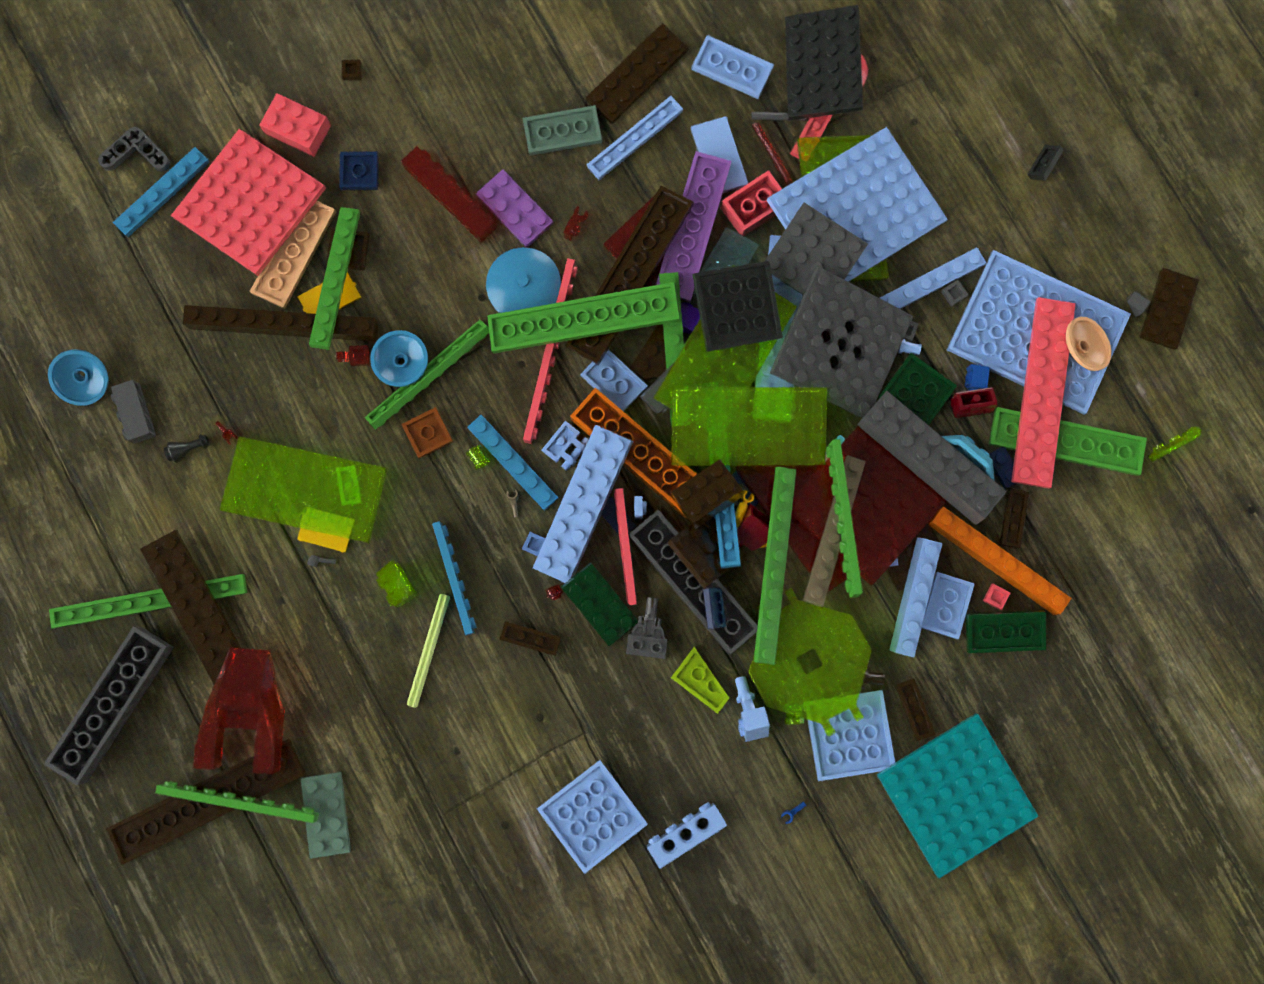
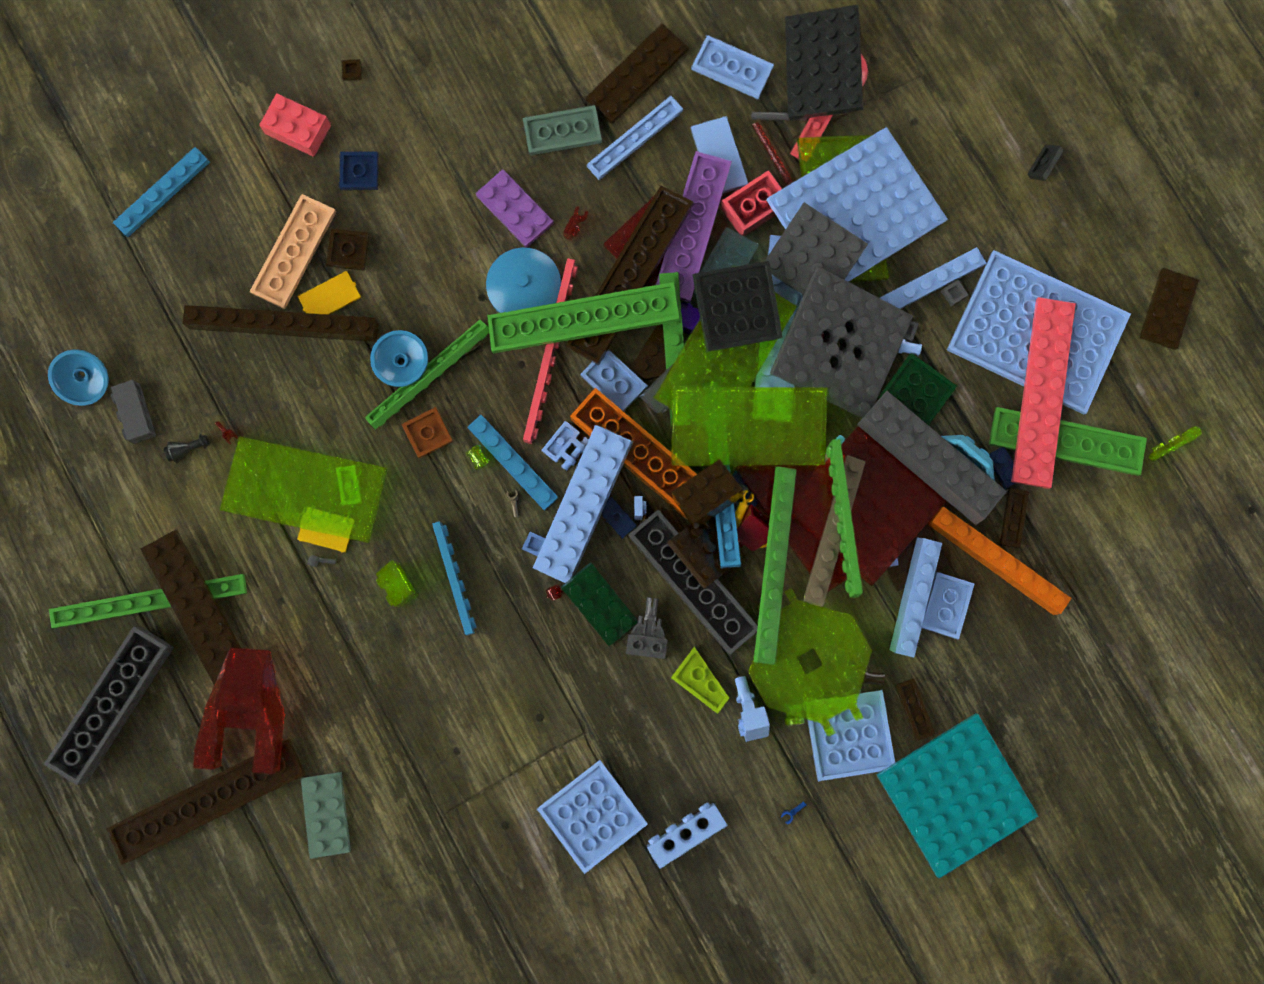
dark grey beam [98,127,171,172] -> none
bright green plate [155,781,319,823] -> none
coral plate [171,129,326,276] -> none
bright green plate [309,207,360,350] -> none
clear red plate [336,345,370,366] -> none
clear red brick [401,146,497,243] -> none
yellowish green axle [407,594,450,708] -> none
dark brown plate [500,621,561,656] -> none
coral tile [613,488,637,605] -> none
dark blue plate [703,588,726,629] -> none
dark red brick [951,387,997,418] -> none
blue window [964,364,990,391] -> none
dark green plate [966,610,1046,653] -> none
coral plate [983,584,1010,610] -> none
light nougat dish [1066,317,1111,371] -> none
dark grey slope [1126,291,1150,317] -> none

